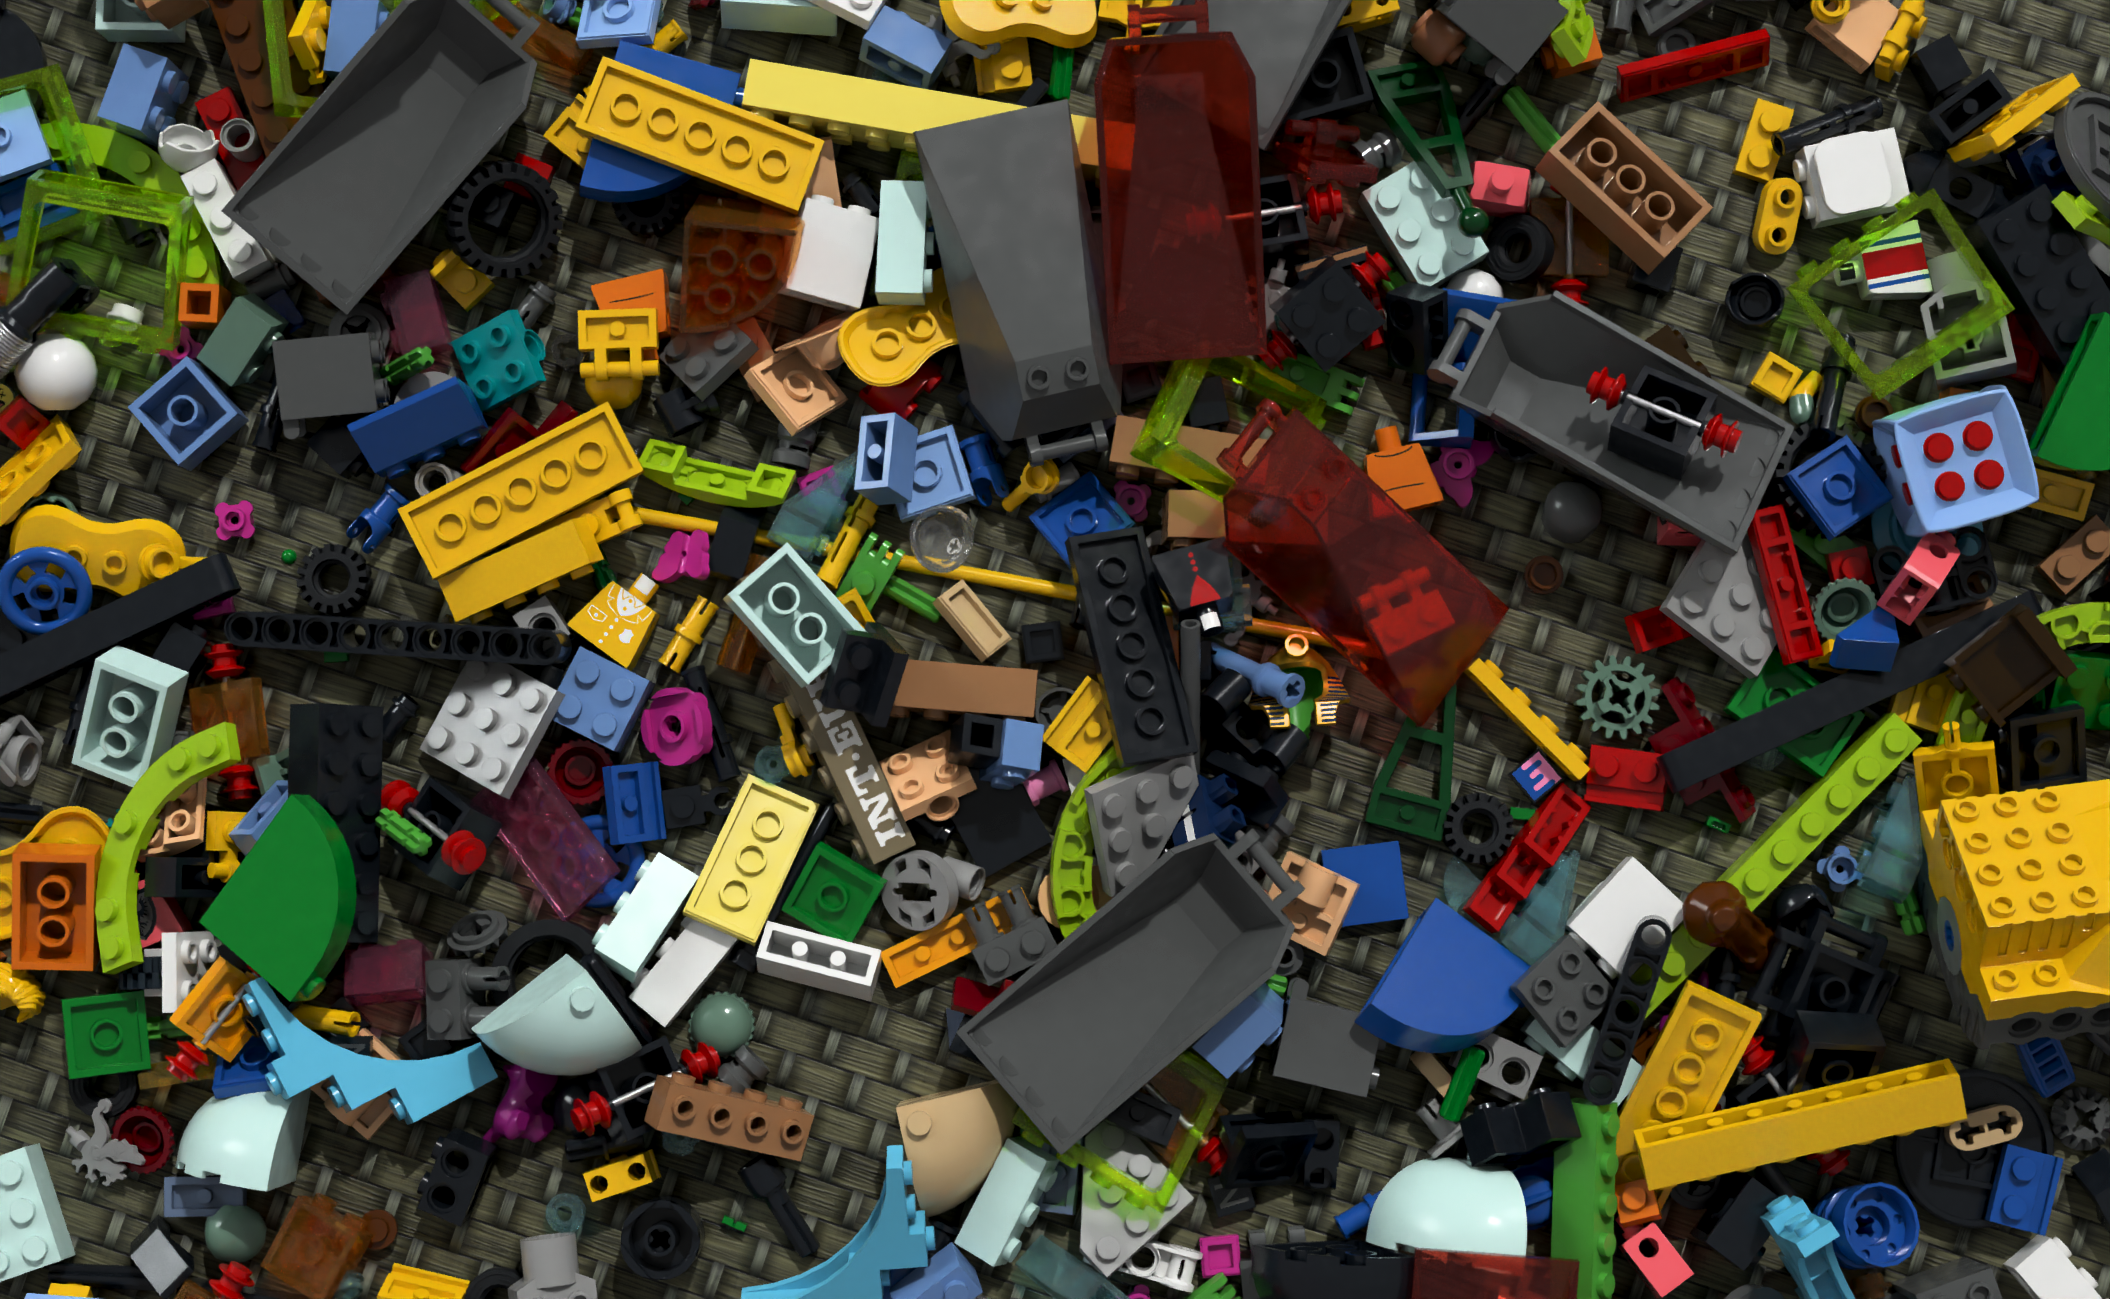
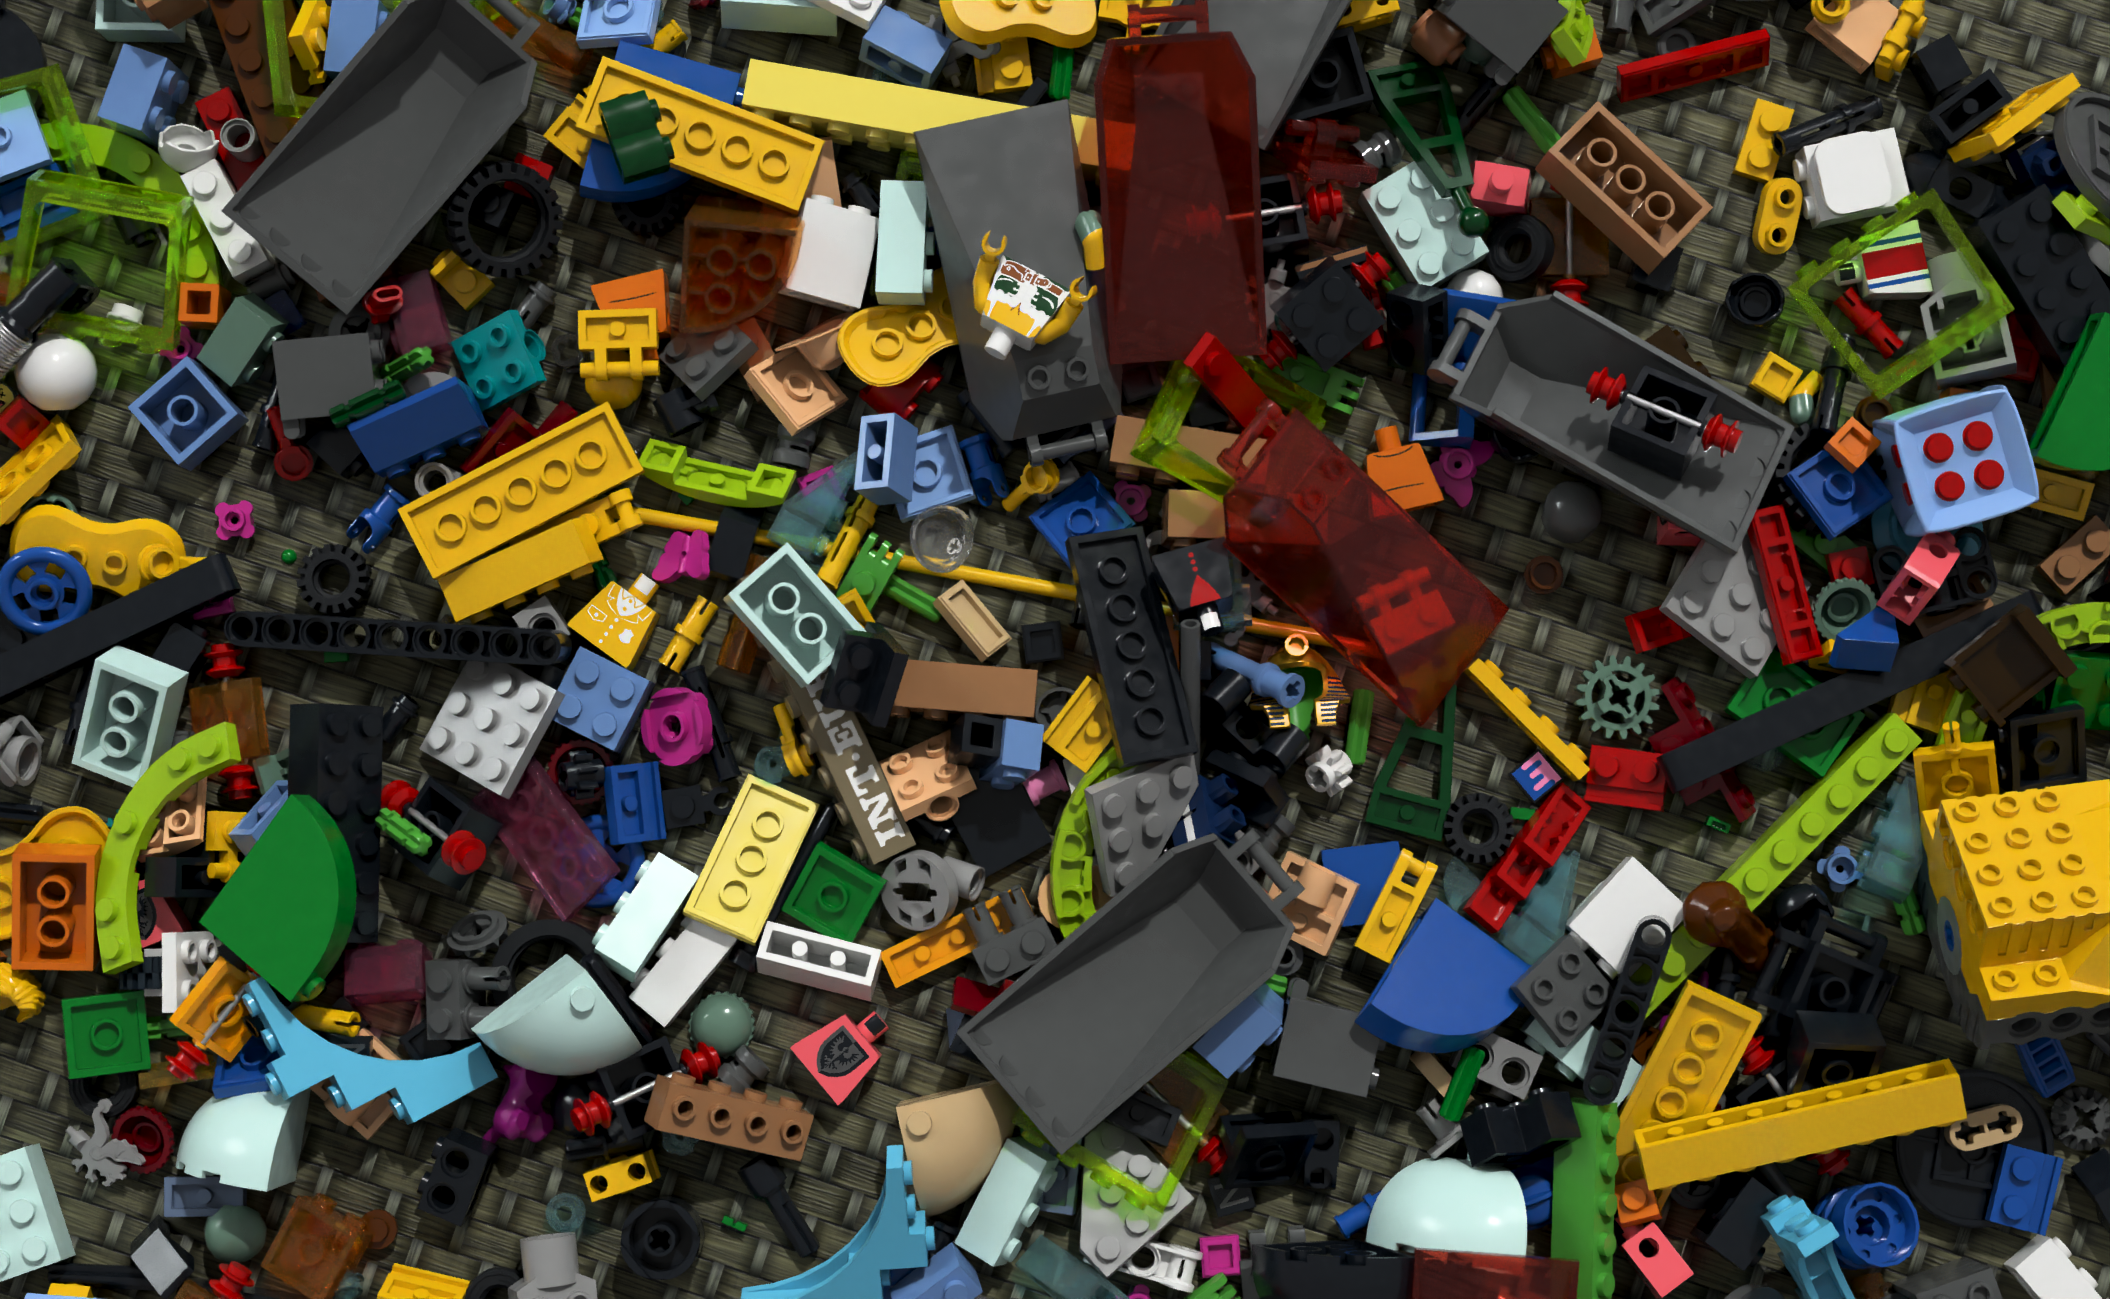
none -> red plate [266,405,313,481]
none -> dark green axle [329,380,407,428]
none -> red piece [362,285,403,325]
none -> black gear [557,750,605,800]
none -> dark green brick [598,90,675,185]
none -> torso [790,1011,889,1105]
none -> torso [972,230,1098,360]
none -> arm [1075,210,1105,270]
none -> red plate [1183,332,1285,440]
none -> white gear [1305,745,1353,797]
none -> bright green axle [1345,688,1375,765]
none -> yellow plate [1353,848,1438,964]
none -> orange plate [1823,416,1882,474]
none -> red pin [1833,286,1904,360]

